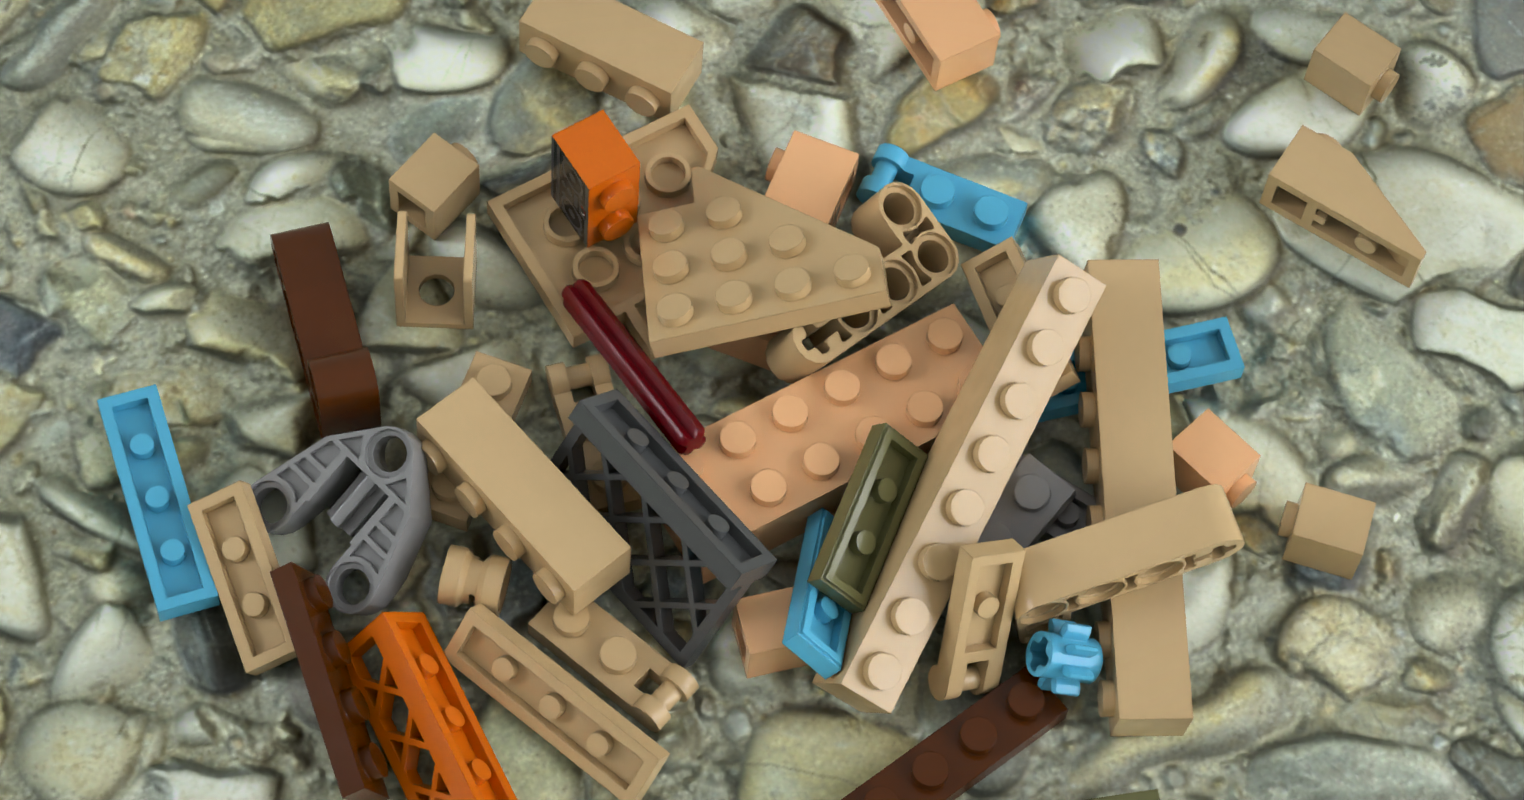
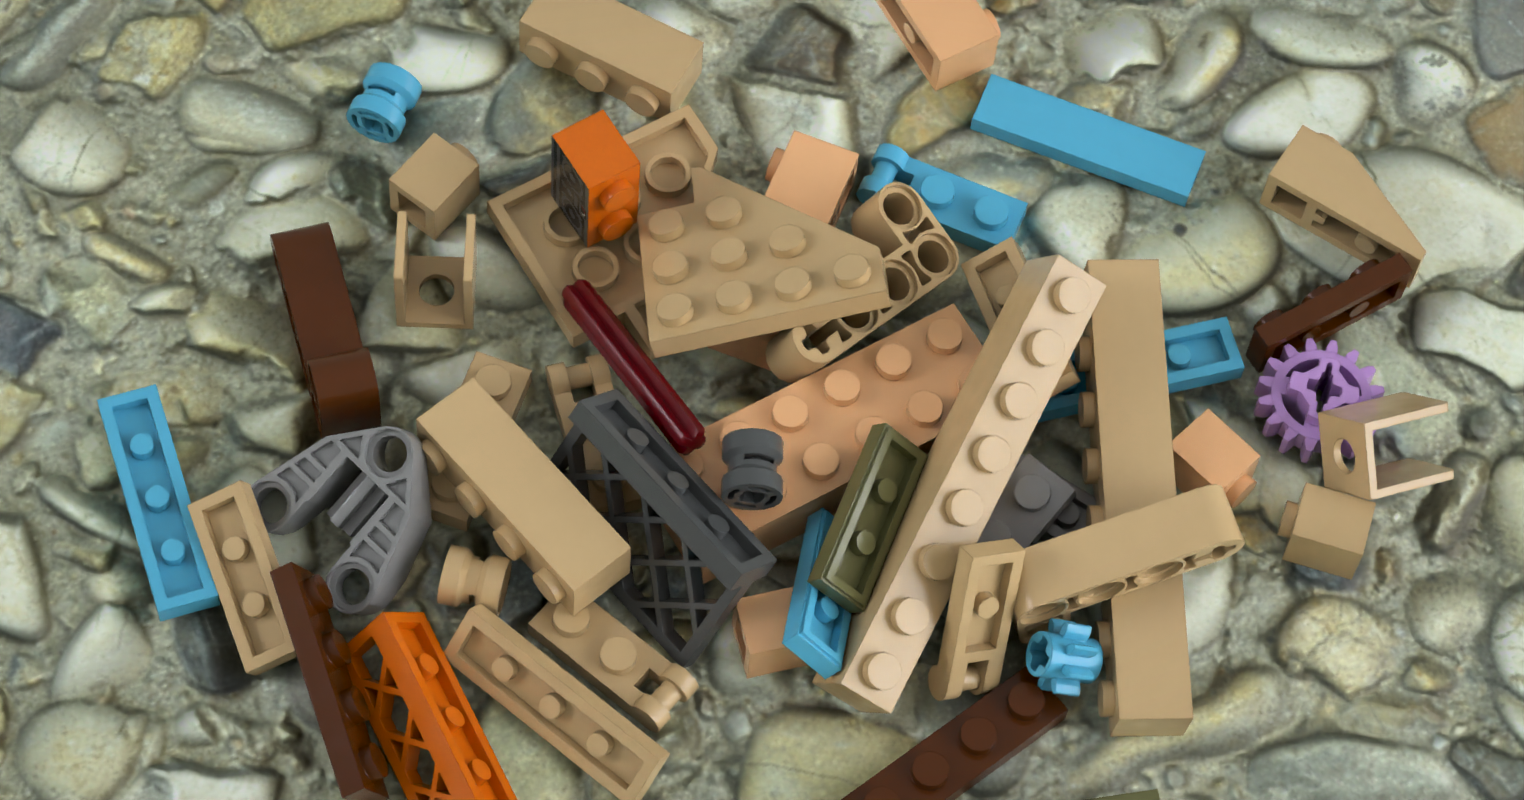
tan brick [1304,12,1401,116] -> none
none -> medium azure wheel [346,62,422,143]
none -> dark grey wheel [721,428,784,510]
none -> medium azure tile [970,74,1206,207]
none -> reddish brown plate [1245,253,1413,374]
none -> lavender gear [1254,338,1385,463]
none -> tan piece [1318,392,1454,500]

